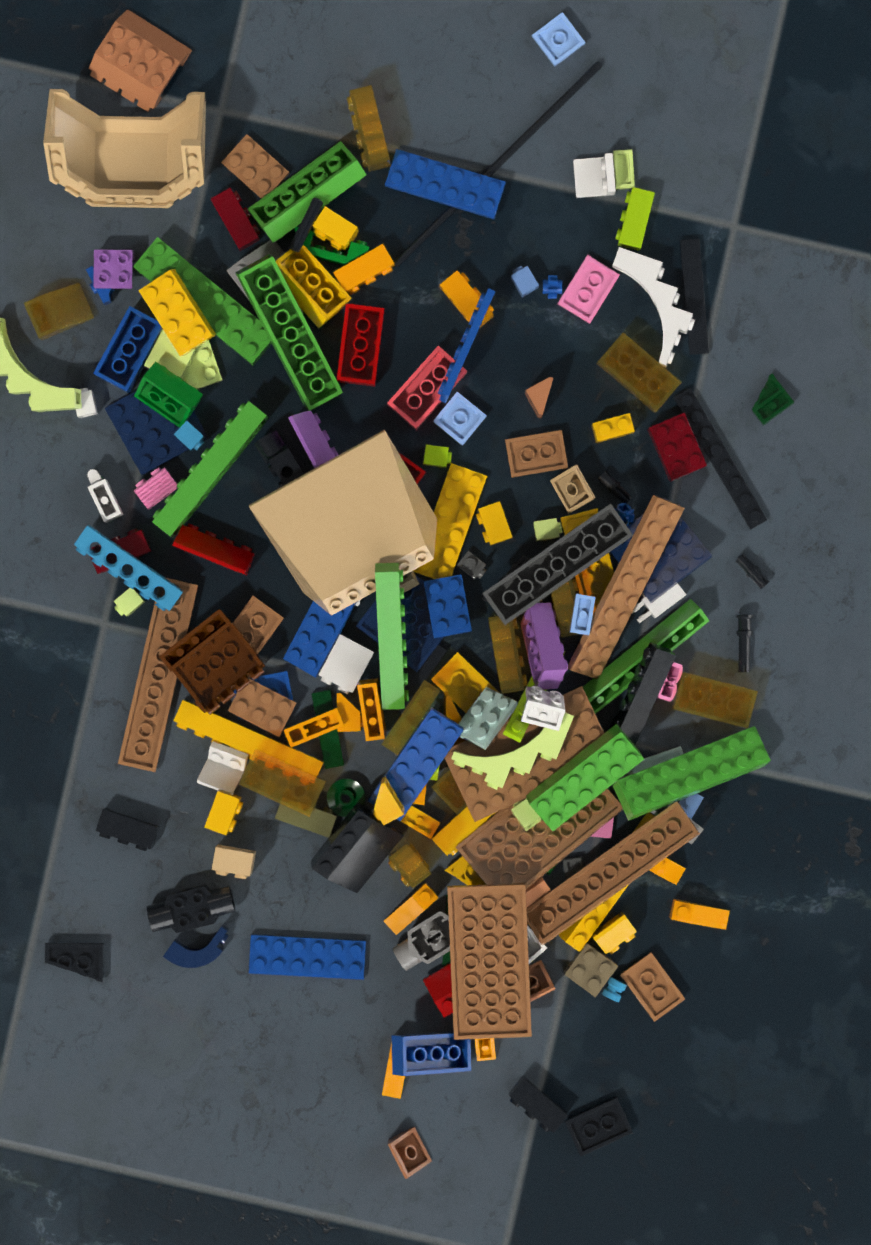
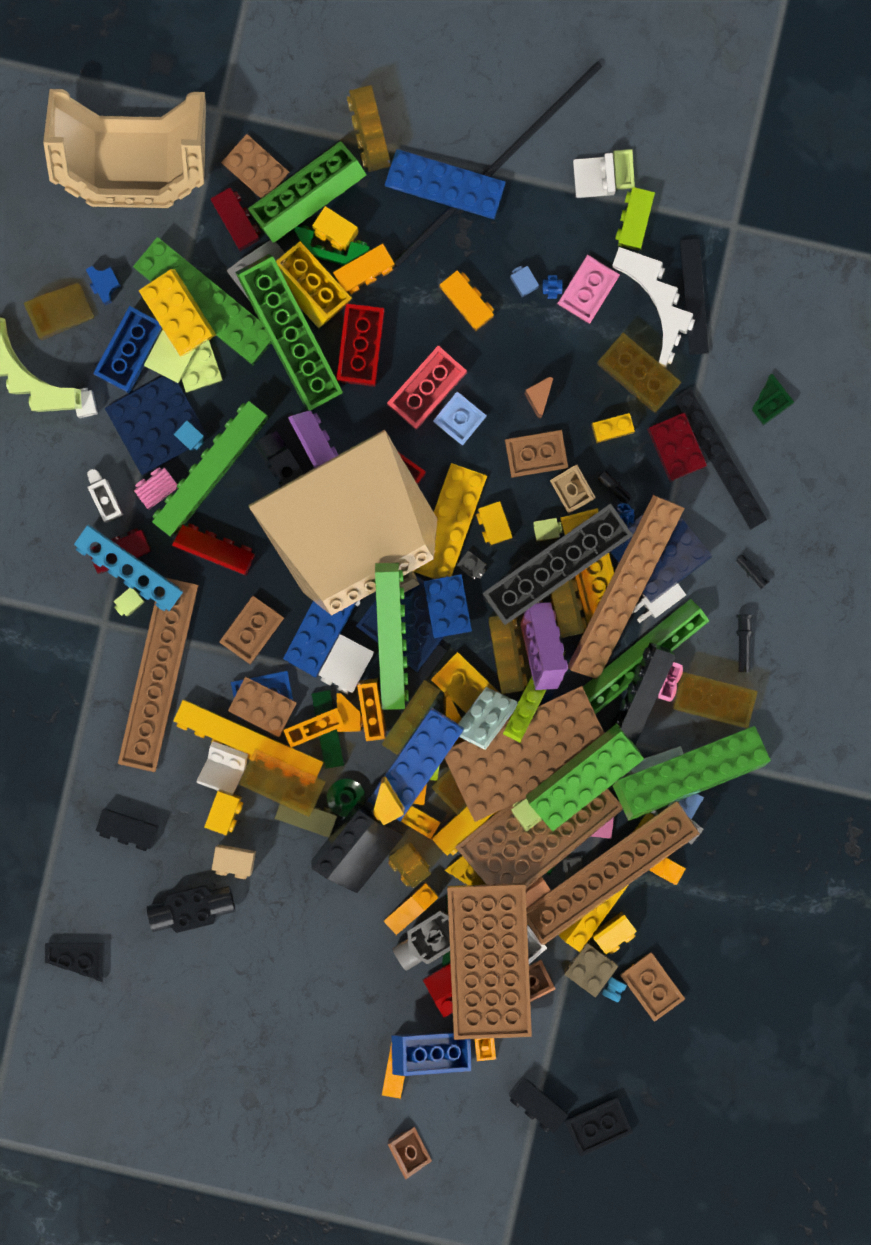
nougat slope [89,9,192,112] -> none
medium lavender bracket [94,250,135,289] -> none
green slope [134,361,203,428] -> none
reddish brown slope [159,609,265,715] -> none
dark blue arch [163,925,229,968] -> none
blue plate [249,934,366,980] -> none
black axle [289,197,323,252] -> none
lime brick [423,445,452,468] -> none
blue plate [437,288,495,403] -> none
yellowish green arch [451,712,574,790] -> none
white bracket [521,686,565,731] -> none
light blue plate [532,12,586,67] -> none
light blue plate [569,594,595,635] -> none
light orange slope [669,899,730,930] -> none

